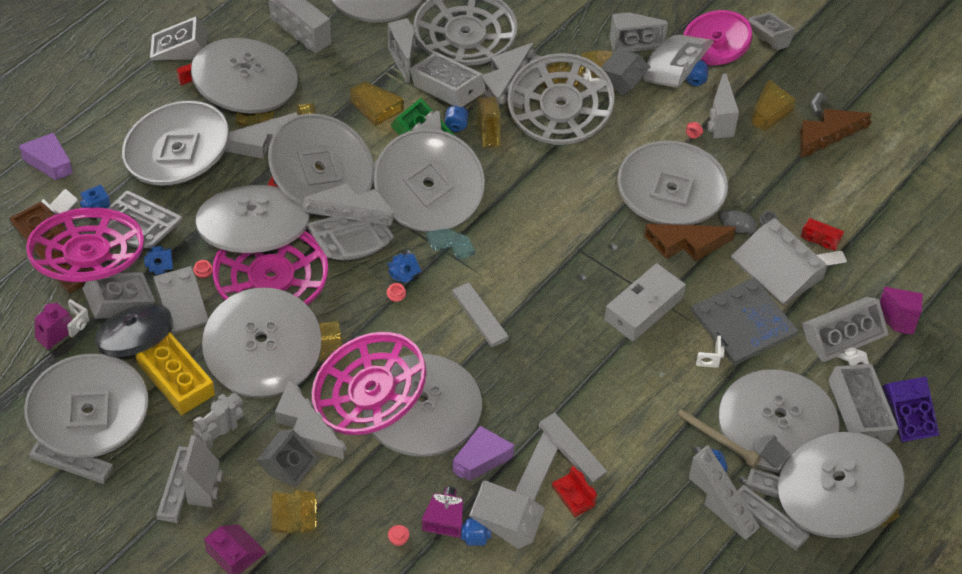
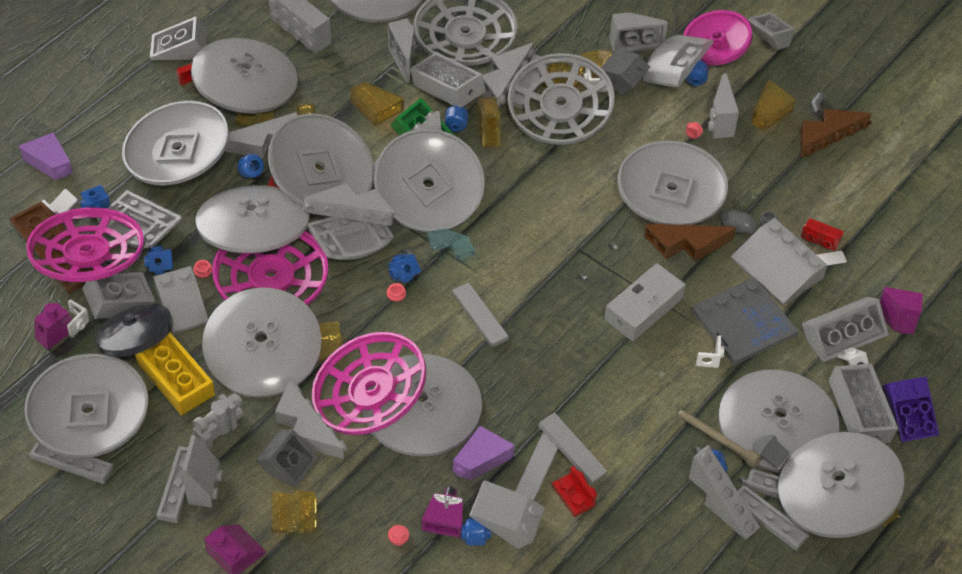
none -> blue head [237,154,264,178]

